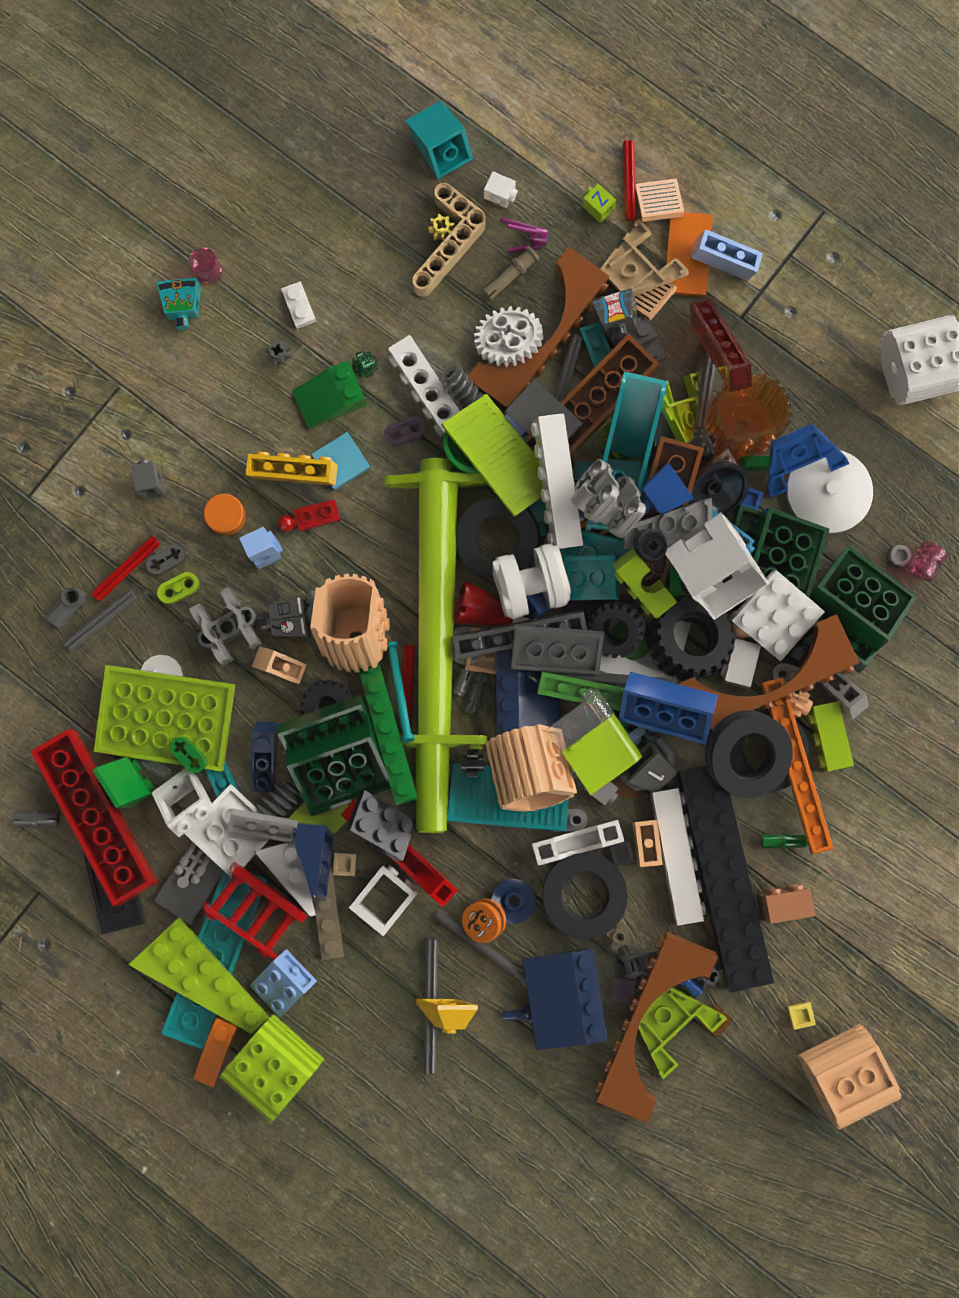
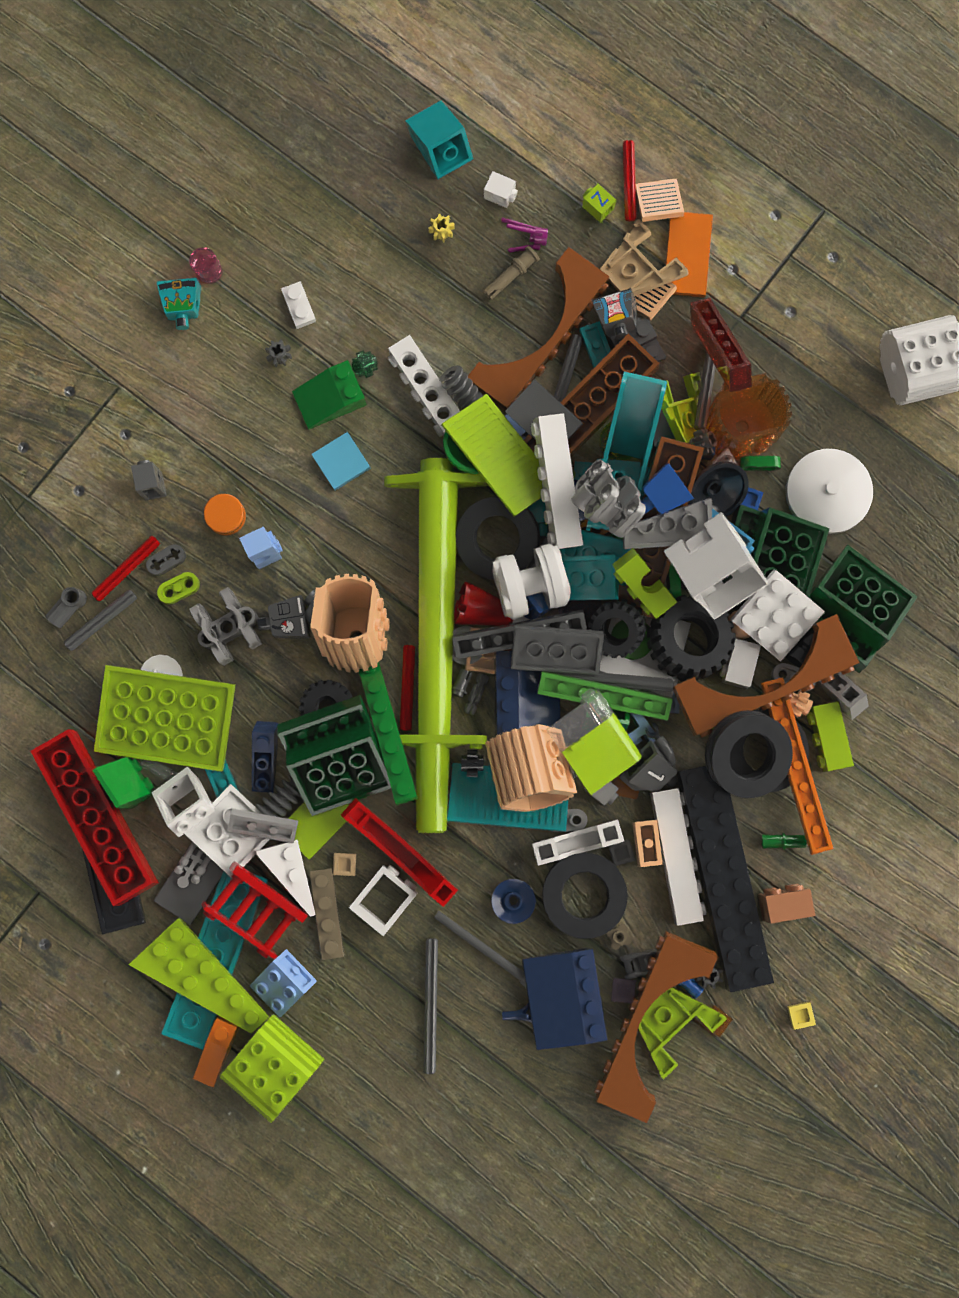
dark grey pin [12,810,60,828] -> none
green beam [170,736,207,773] -> none
yellow brick [246,451,338,486] -> none
light nougat slope [252,646,307,684] -> none
red plate [277,499,340,532] -> none
dark blue slope [292,823,334,901] -> none
black plate [345,790,416,862] -> none
plate [384,416,426,446] -> none
teal bar [387,641,415,743] -> none
tan beam [412,183,486,297] -> none
yellow slope [416,999,478,1033] -> none
orange head [462,898,506,943] -> none
white gear [474,306,543,367] -> none
blue slope [619,672,718,744] -> none
black wheel [633,528,668,560] -> none
light blue brick [690,229,763,281] -> none
blue wing [767,423,850,498] -> none
light nougat piece [798,1024,901,1130] -> none
light grey tile [888,545,912,567] -> none
clear pink wheel [907,541,948,582] -> none

